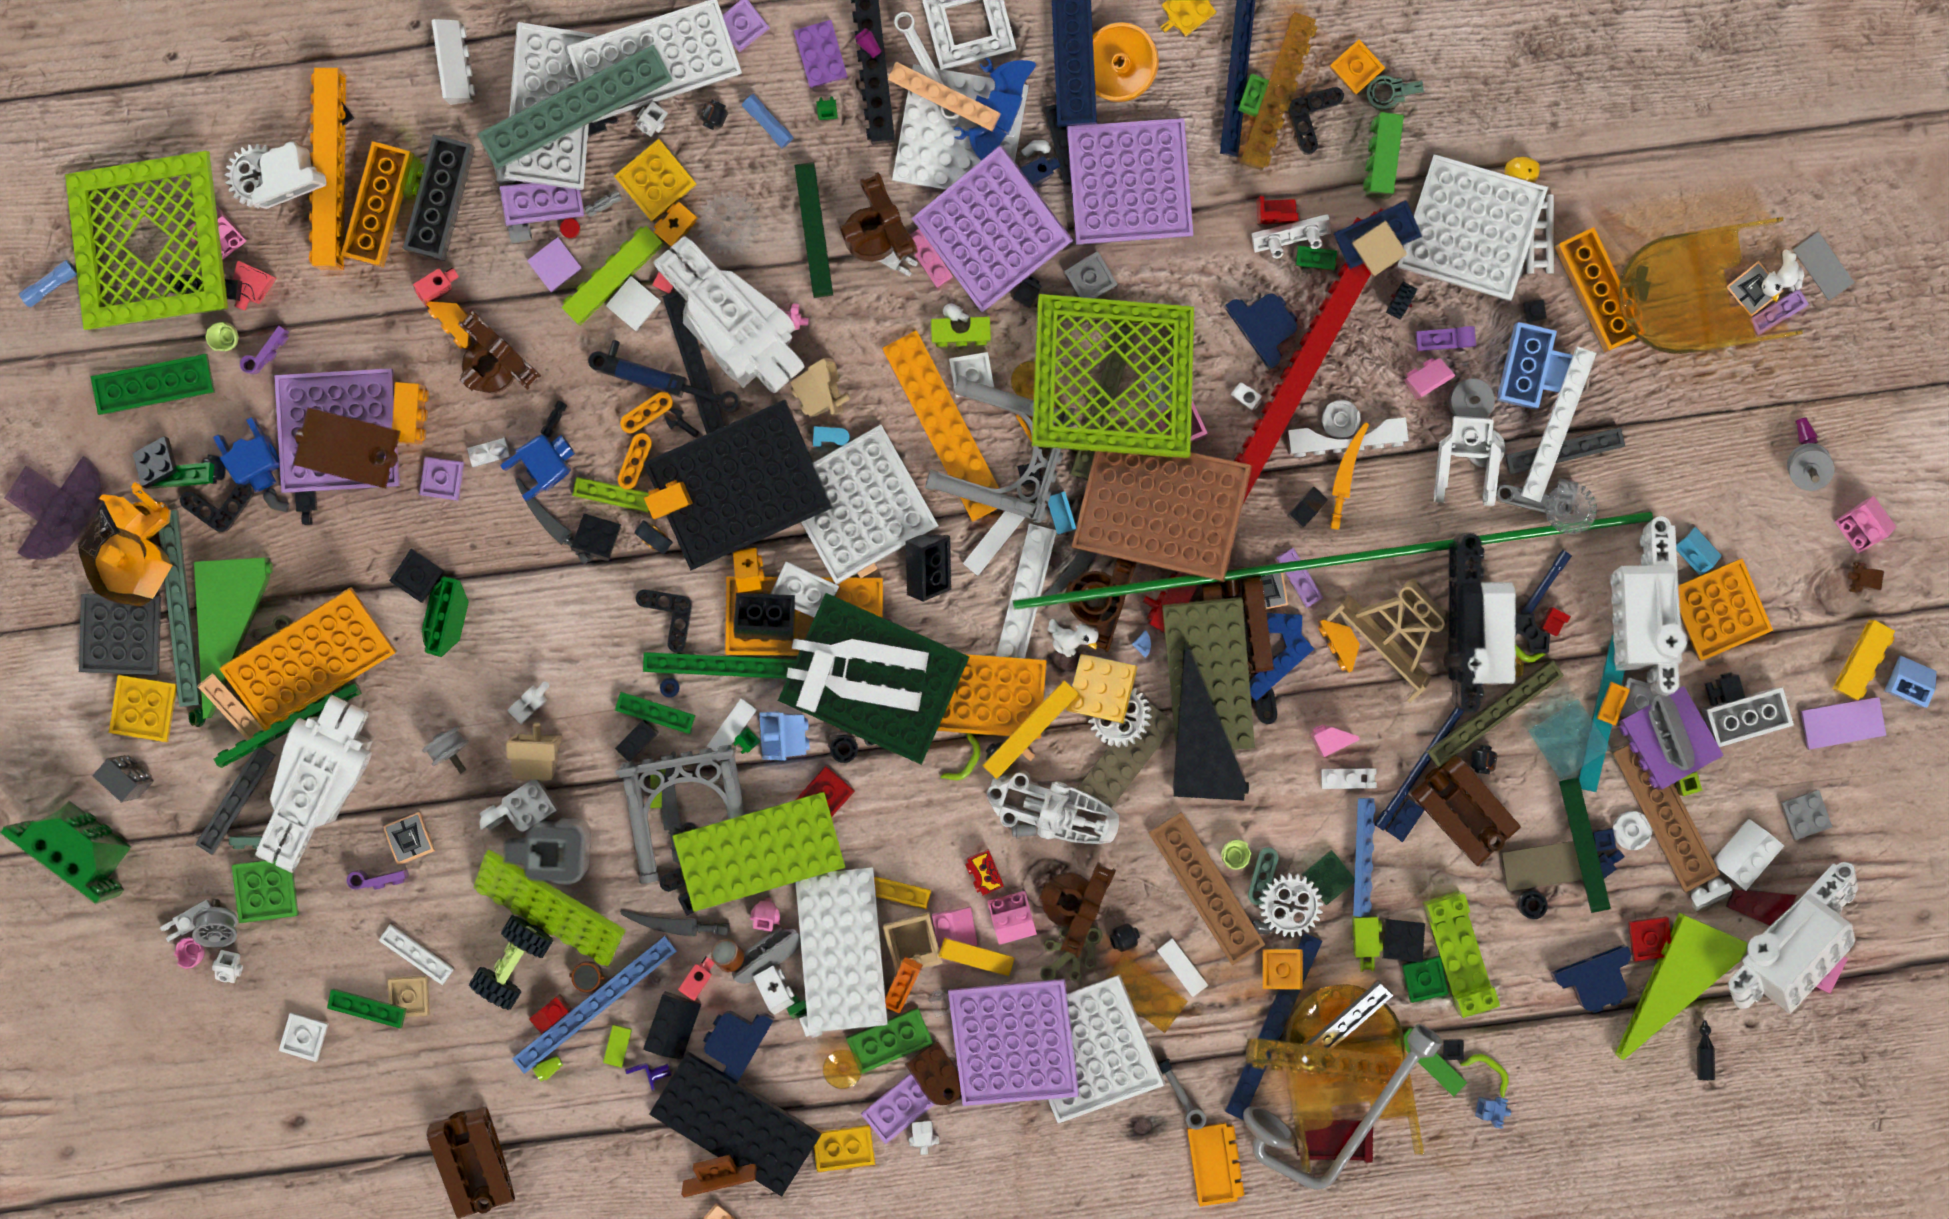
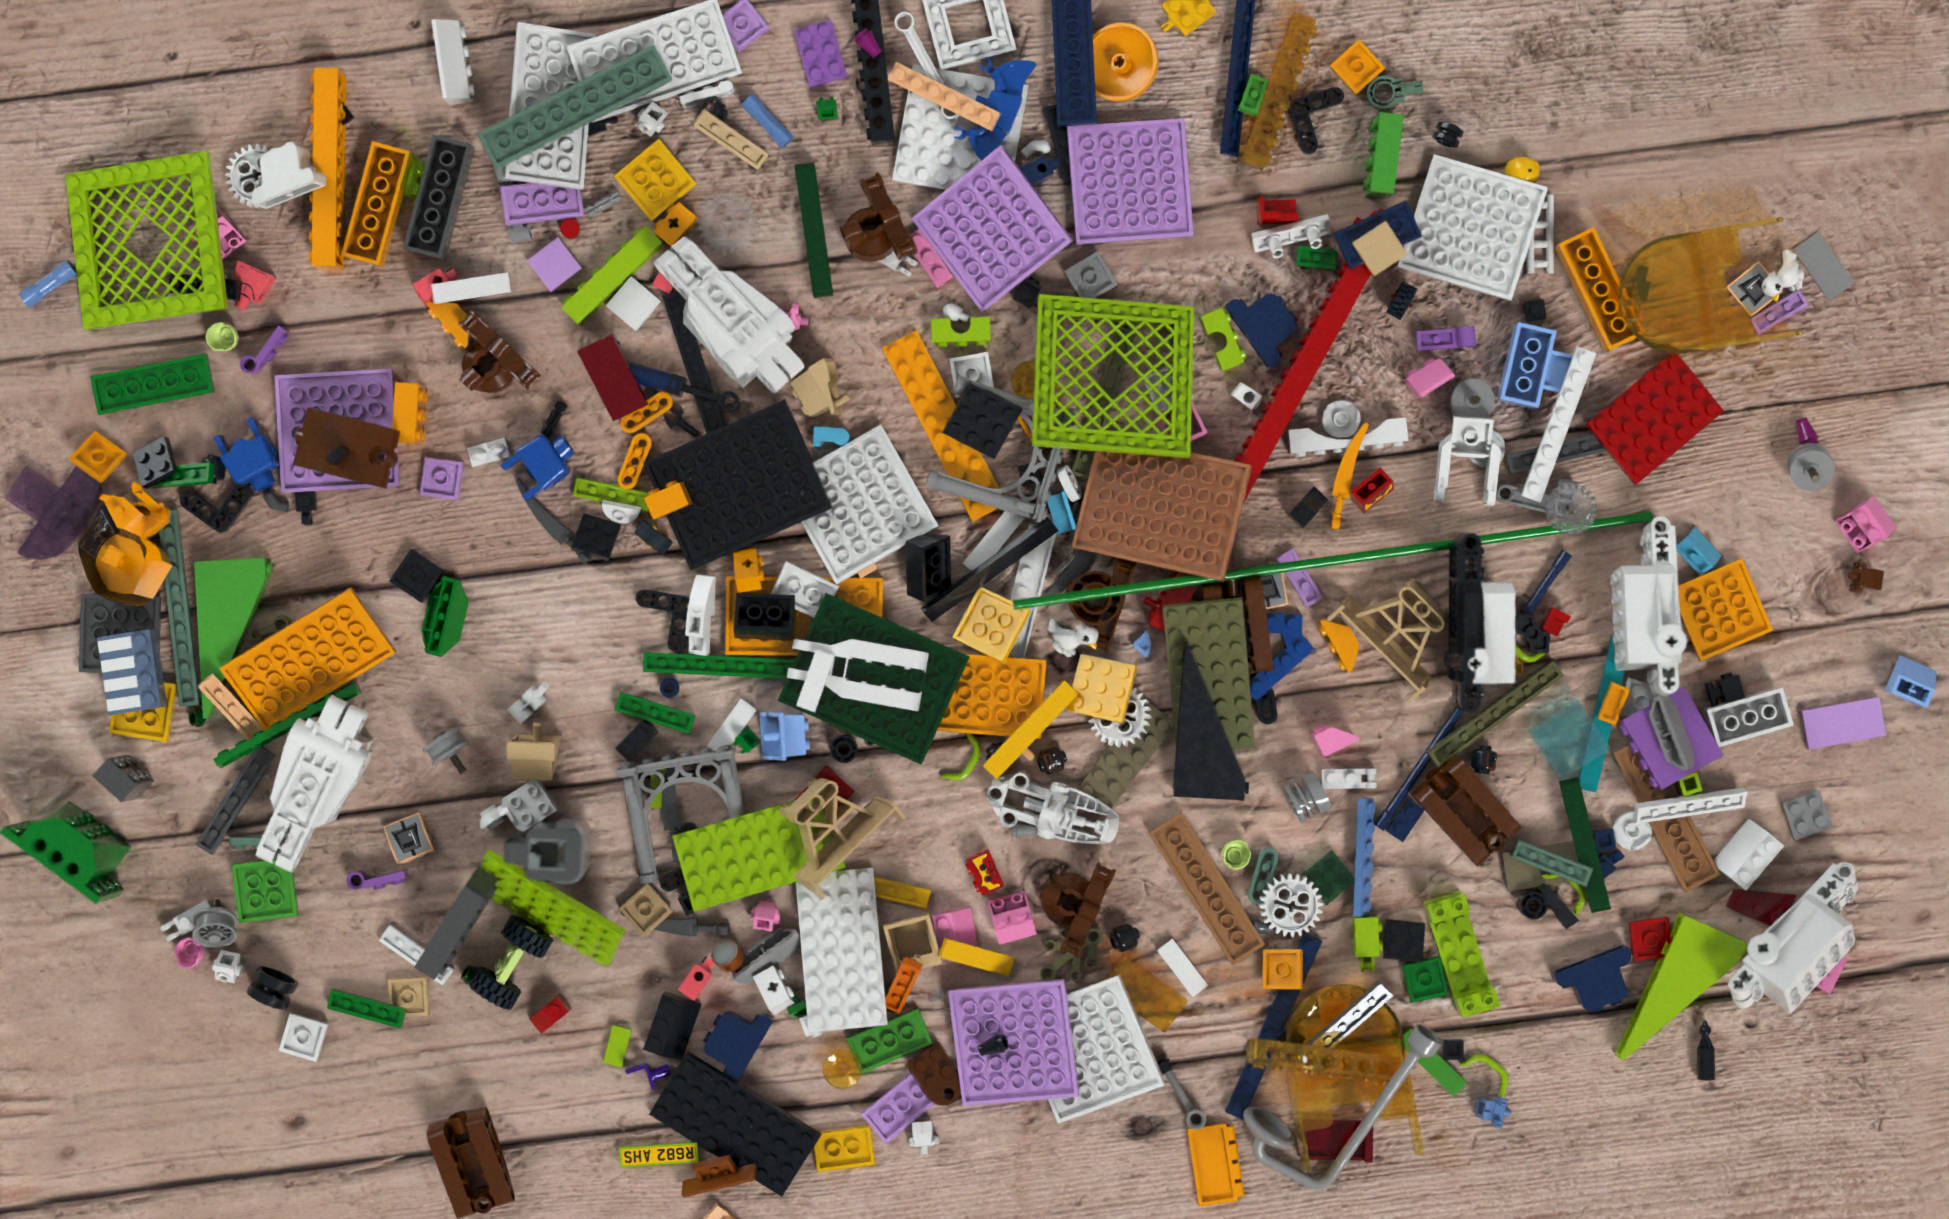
medium blue plate [512,935,678,1074] -> none
lime cone [533,1056,563,1082] -> none
pearl dark grey piece [569,961,605,992] -> none
white tile [1691,876,1732,912] -> none
yellow brick [1832,620,1895,701] -> none
none -> light orange plate [69,431,127,484]
none -> sand blue slope [97,629,168,715]
none -> black wheel [247,966,298,1010]
none -> black tile [325,446,351,465]
none -> dark grey brick [414,866,498,980]
none -> white tile [431,272,511,304]
none -> dark green plate [461,965,478,985]
none -> dark red tile [577,334,649,421]
none -> white plate [602,500,642,524]
none -> tan tile [619,883,674,937]
none -> tile [619,1142,699,1167]
none -> white hinge [679,81,735,109]
none -> white slope [685,574,716,656]
none -> tan plate [693,108,769,170]
none -> tan piece [779,778,906,899]
none -> black tile [921,517,1059,622]
none -> black plate [942,381,1023,459]
none -> yellow plate [952,587,1031,663]
none -> black cone [978,1034,1009,1056]
none -> black head [1037,746,1067,775]
none -> white beam [1057,465,1082,502]
none -> lime arch [1199,307,1246,373]
none -> light grey wheel [1283,772,1332,823]
none -> red brick [1350,467,1394,513]
none -> black wheel [1432,122,1464,148]
none -> sand green tile [1511,839,1594,887]
none -> black piece [1537,883,1579,929]
none -> lime animal [1542,873,1587,915]
none -> red plate [1585,350,1724,485]
none -> white plate [1633,787,1747,824]

